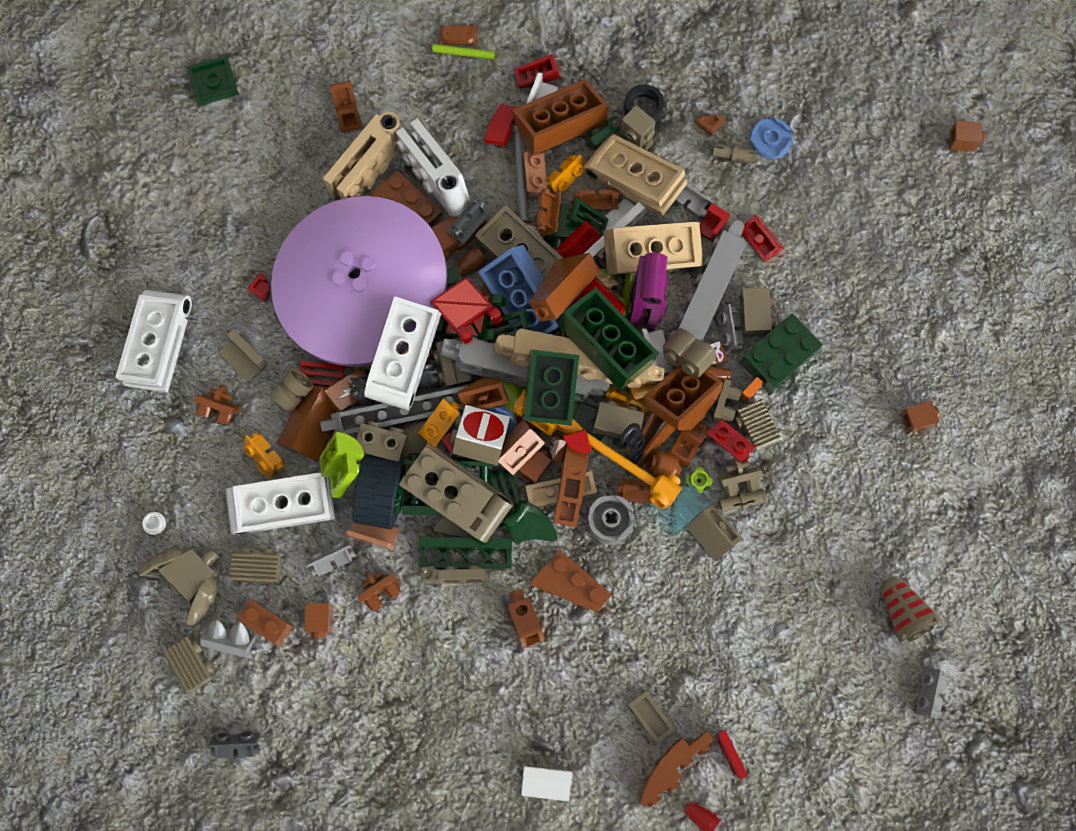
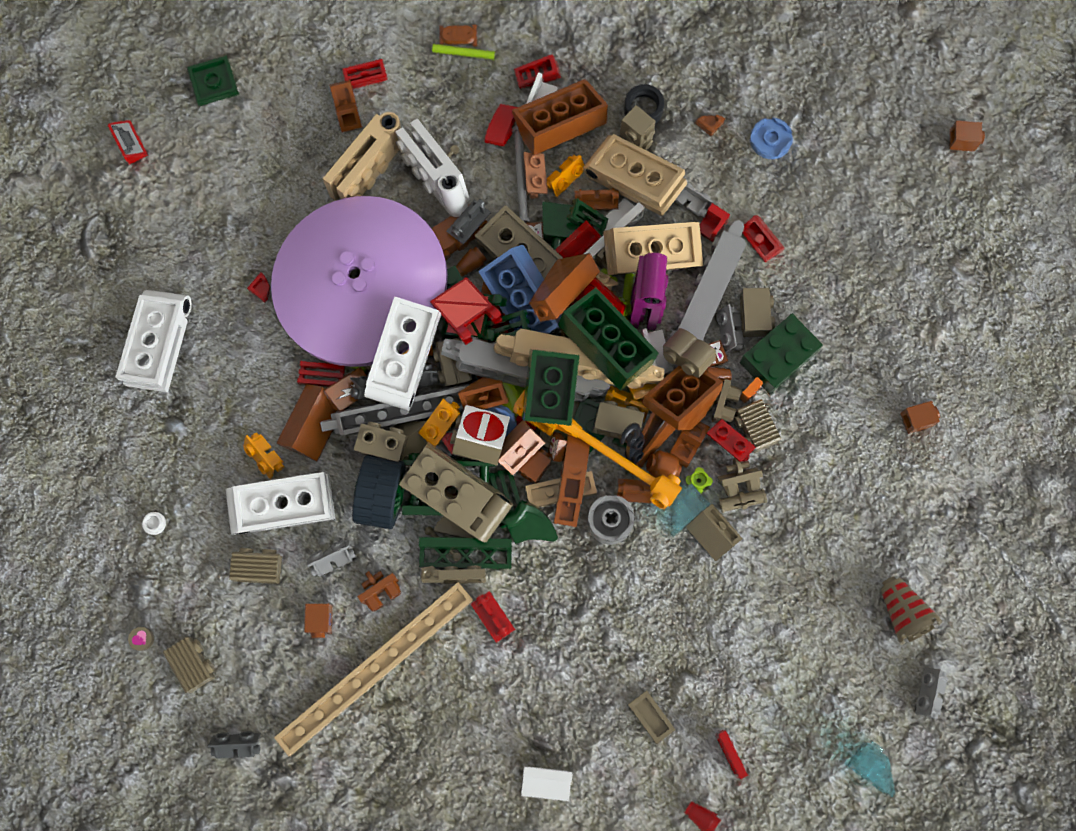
dark tan torso [138,548,219,626] -> none
dark orange hips [194,385,241,425] -> none
light grey tile [200,619,255,657] -> none
dark tan panel [219,329,268,382] -> none
dark orange brick [237,599,294,646] -> none
dark tan wheel [271,368,314,411] -> none
lime brick [320,432,364,498] -> none
nougat panel [345,522,399,551] -> none
dark orange wing [369,170,442,226] -> none
dark orange torso [508,589,545,648] -> none
dark orange wing [529,550,612,613] -> none
dark orange hinge [535,188,561,237] -> none
red tile [563,429,592,453] -> none
dark green plate [585,116,621,147] -> none
dark orange slope [639,731,714,808] -> none
dark tan pin [712,143,757,164] -> none
none -> slope [107,120,148,165]
none -> dark tan tile [128,627,154,651]
none -> tan plate [274,582,474,756]
none -> red tile [342,59,388,89]
none -> red hinge [470,591,515,643]
none -> clear light blue slope [846,742,895,797]

